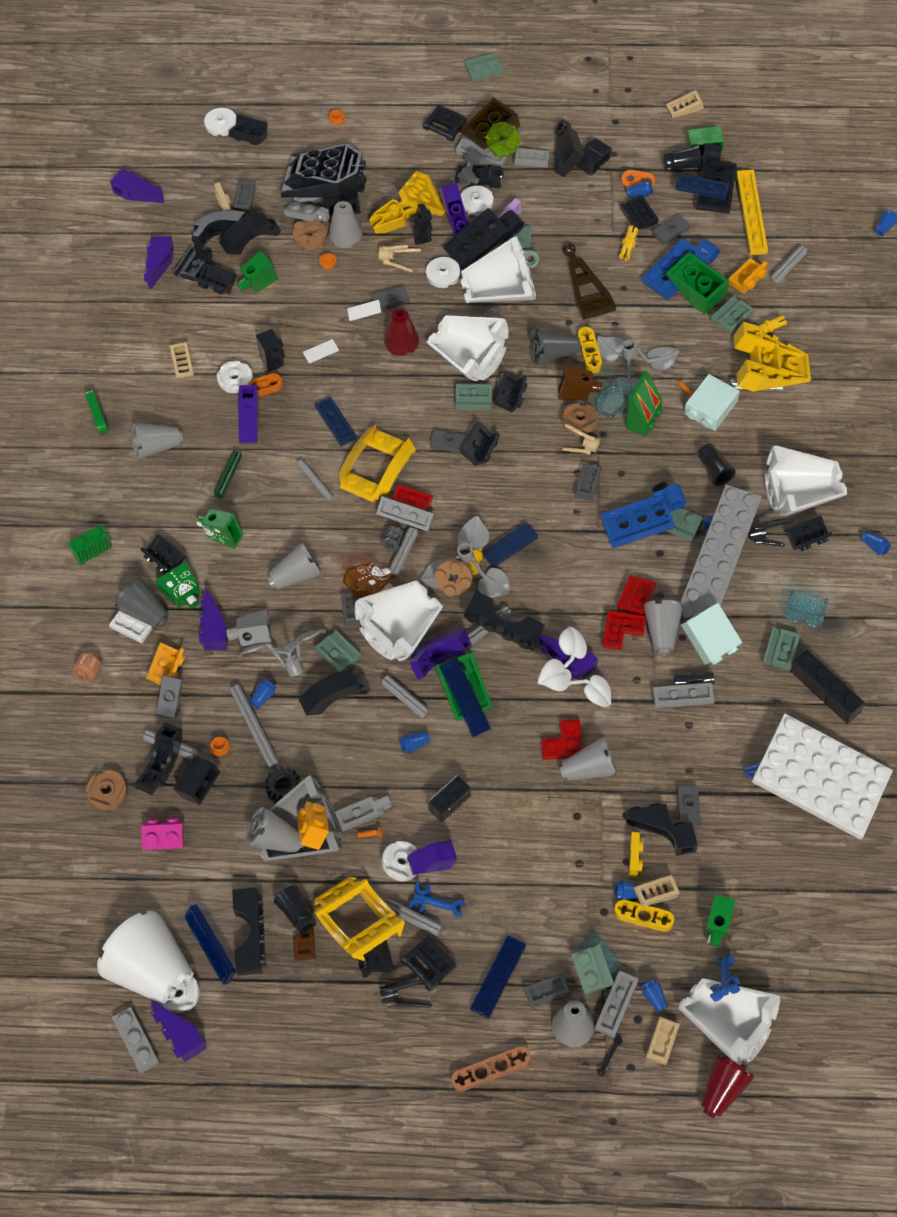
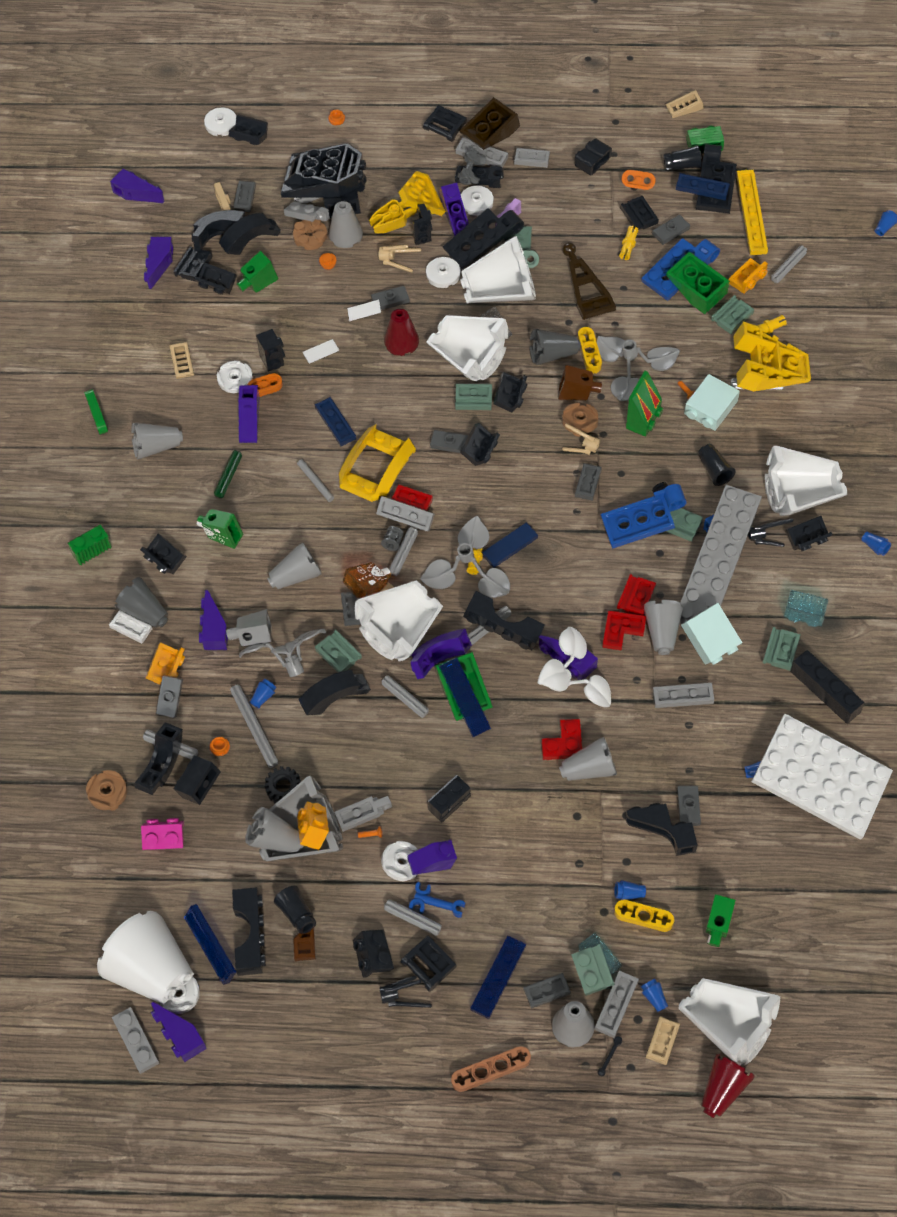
nougat head [73,652,102,681] -> none
green torso [155,562,200,609] -> none
yellow wedge [314,877,405,961] -> none
blue cone [399,732,430,753] -> none
medium nougat plate [434,558,473,596] -> none
sand green plate [465,53,503,82] -> none
clear neon green plate [486,122,520,157] -> none
black piece [555,119,584,177] -> none
clear light blue brick [595,379,634,419] -> none
blue cone [627,180,653,197] -> none
yellow plate [629,832,643,879] -> none
tan slope [634,874,680,907] -> none
black pin [674,672,715,685] -> none
blue bar [710,952,740,1002] -> none

